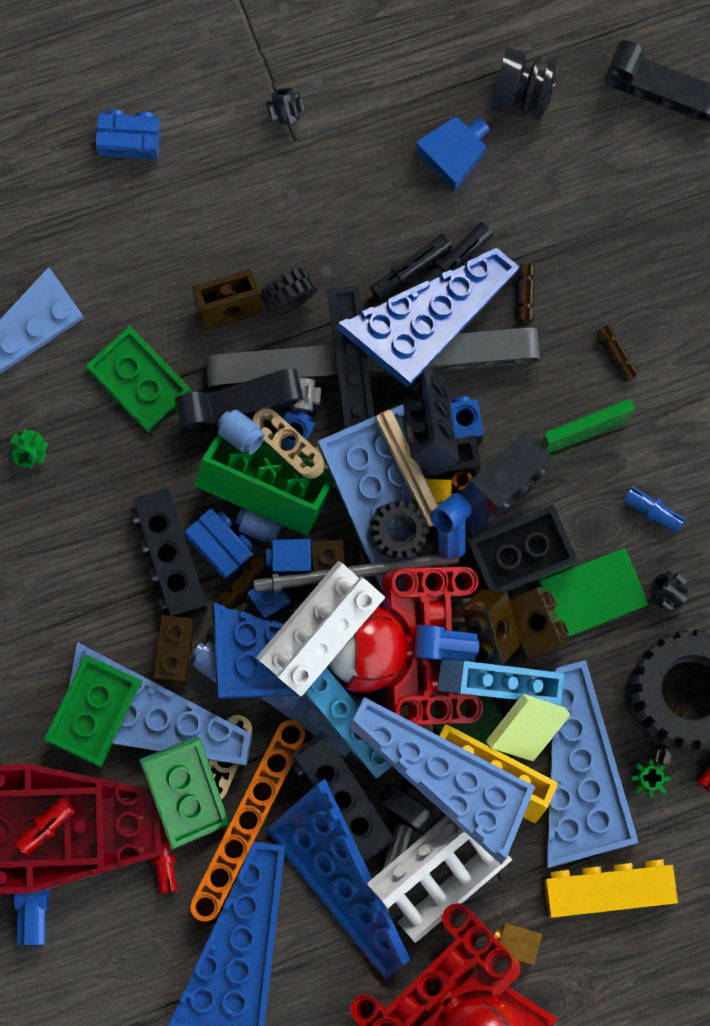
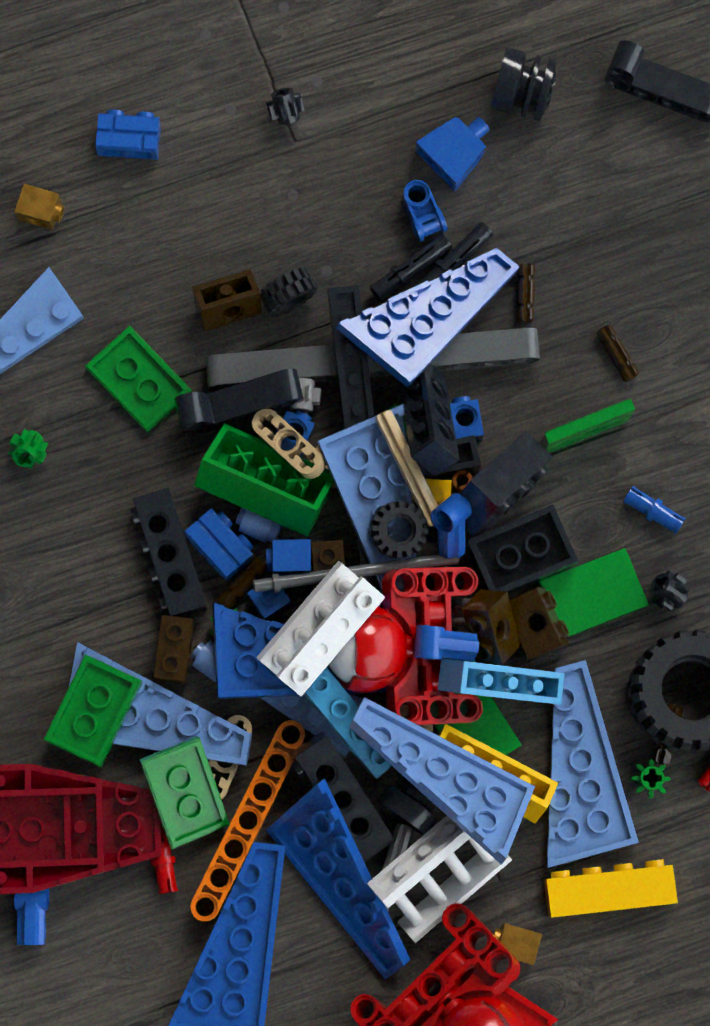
red pin [15,797,75,856] -> none
medium blue brick [217,410,265,454] -> none
yellowish green tile [486,694,570,761] -> none
none -> pearl gold brick [14,184,65,231]
none -> blue piece [402,180,448,242]

